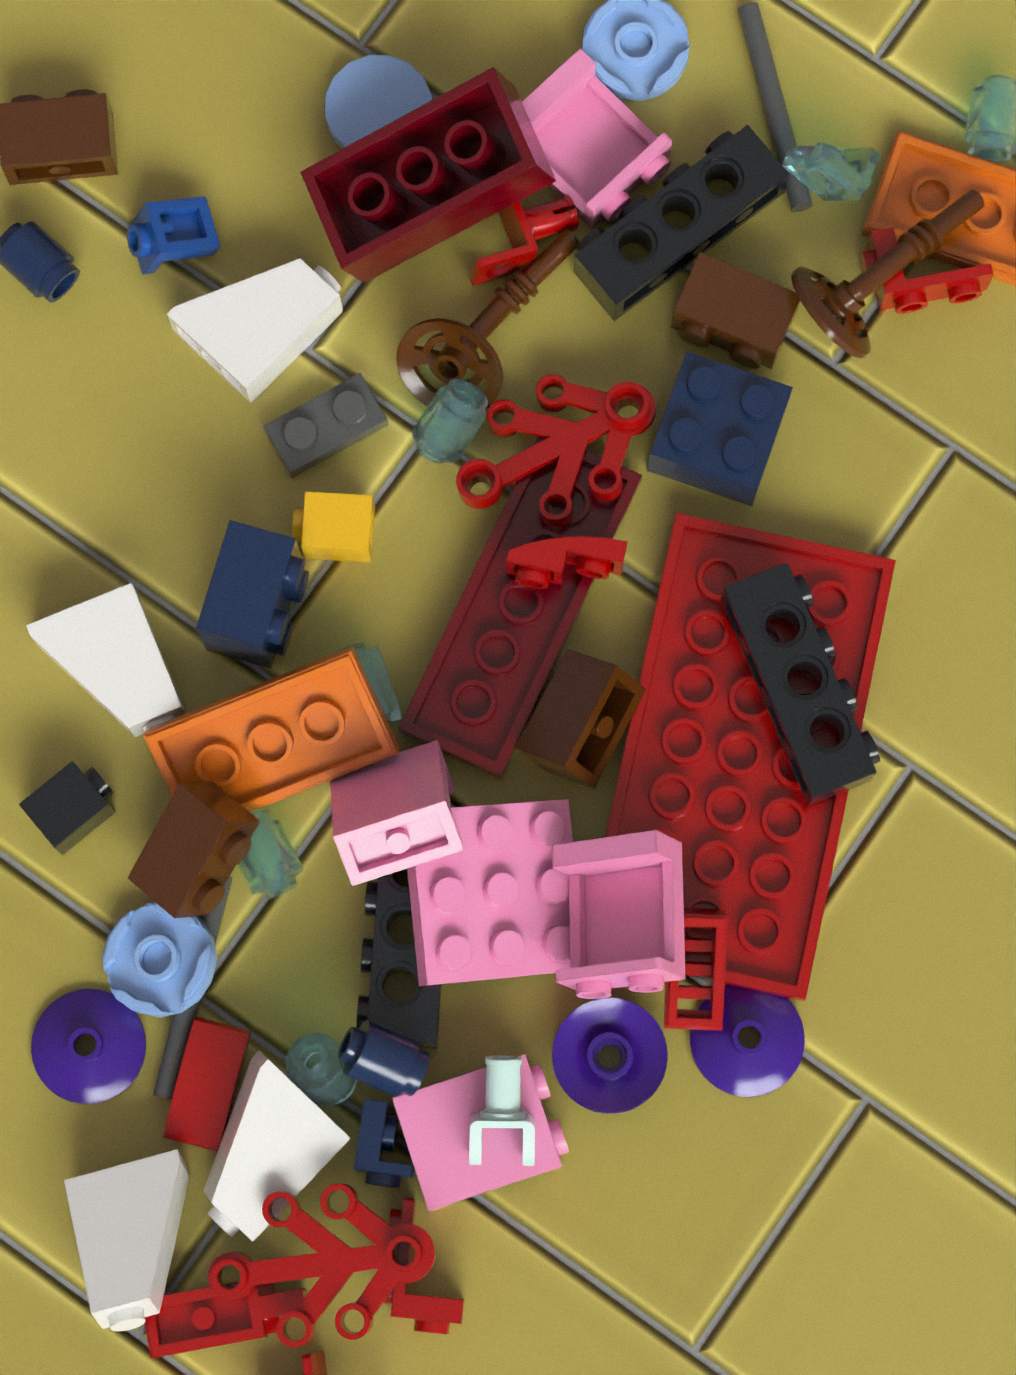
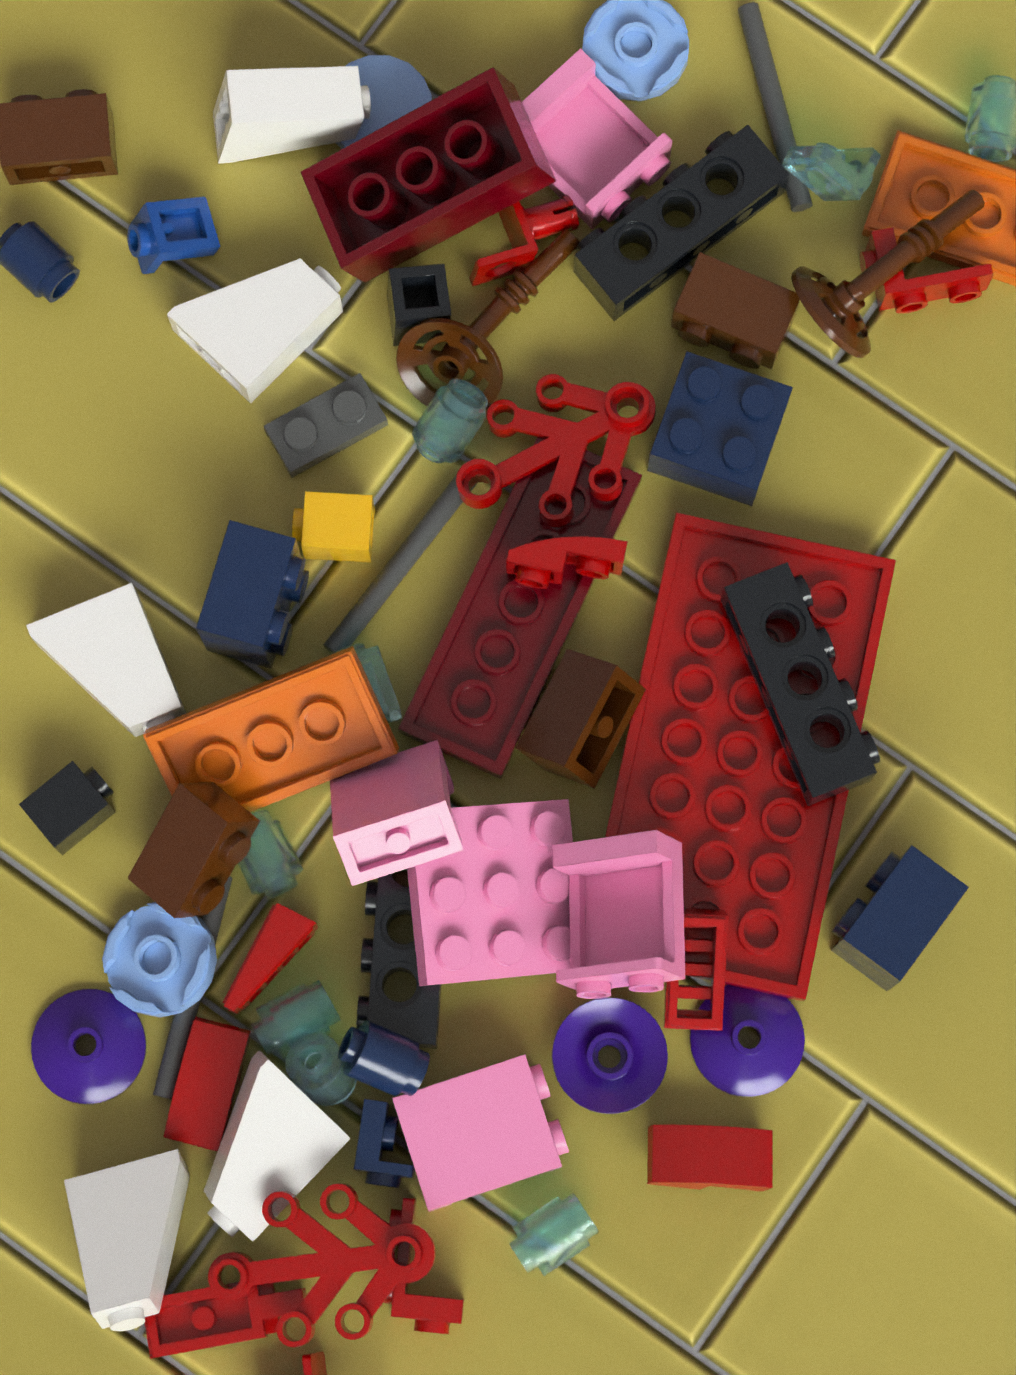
light aqua piece [469,1055,535,1166] -> none
none -> white slope [213,66,371,164]
none -> red slope [222,903,318,1015]
none -> clear light blue brick [251,980,341,1059]
none -> dark grey bar [323,474,477,654]
none -> black brick [387,264,451,346]
none -> clear light blue brick [509,1193,599,1276]
none -> red slope [647,1124,773,1192]
none -> dark blue brick [831,845,969,991]

